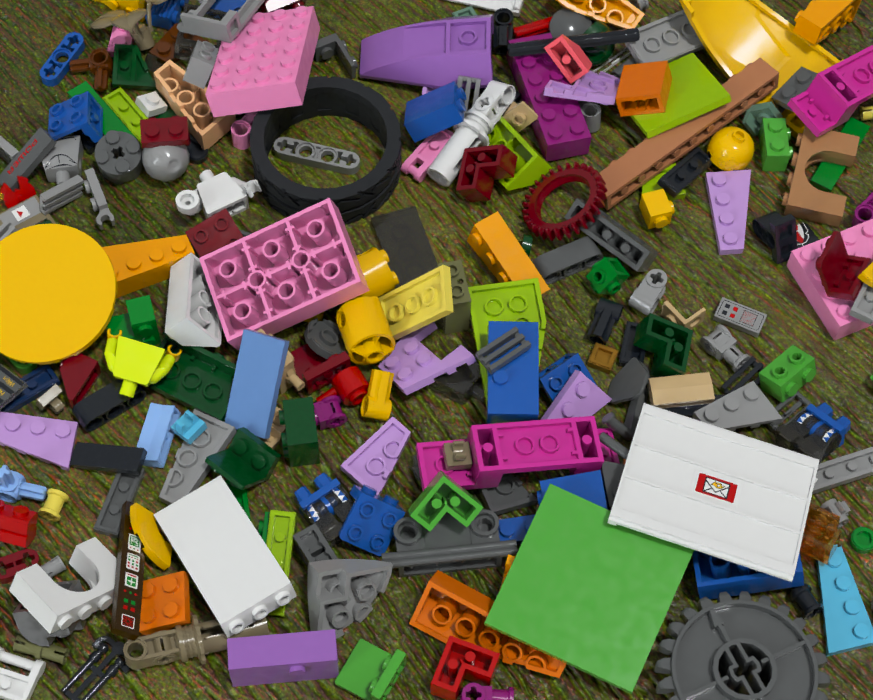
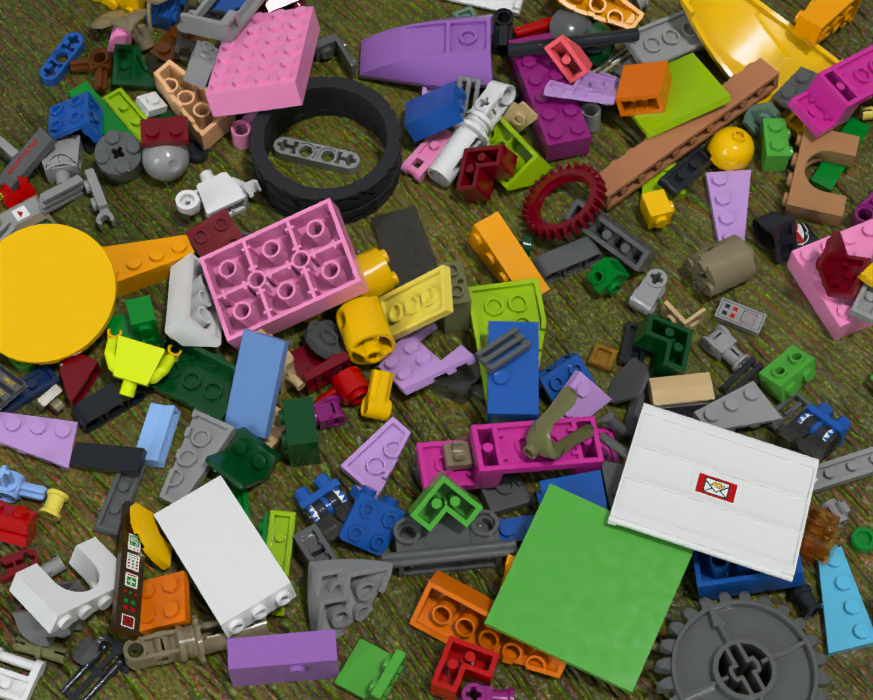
medium azure tile [171,410,207,445] -> none
black piece [586,297,624,346] -> none
none -> dark grey tile [73,638,98,665]
none -> olive piece [523,386,594,460]
none -> dark tan cylinder [685,234,756,297]

